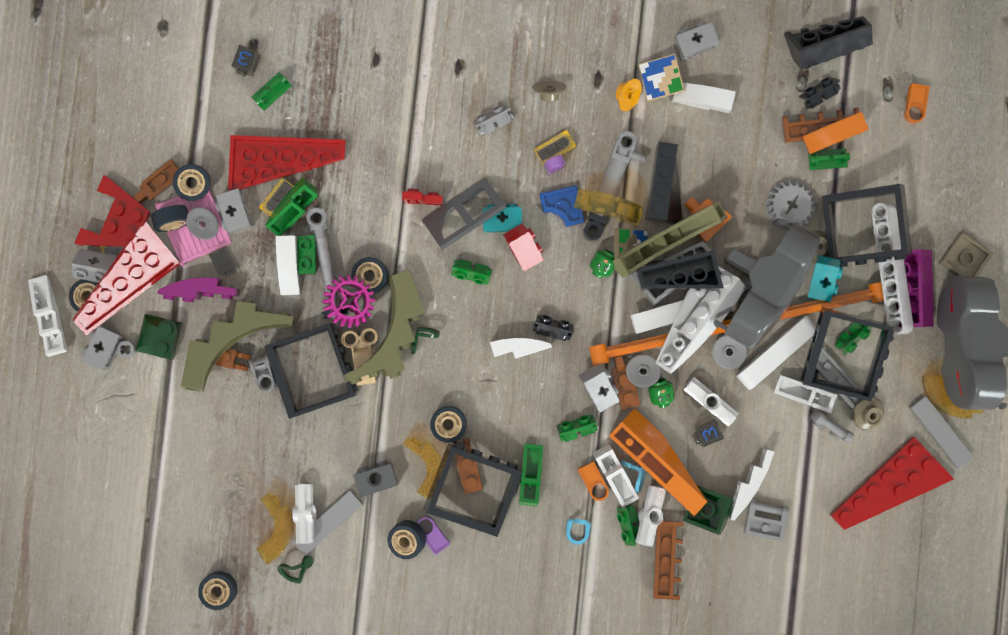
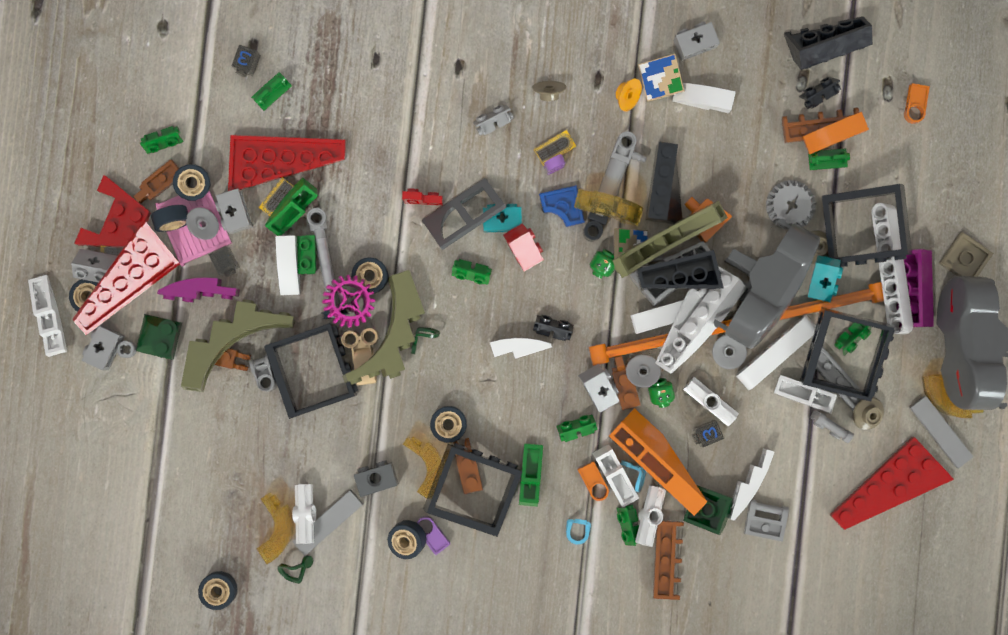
none -> green hinge [140,125,183,154]

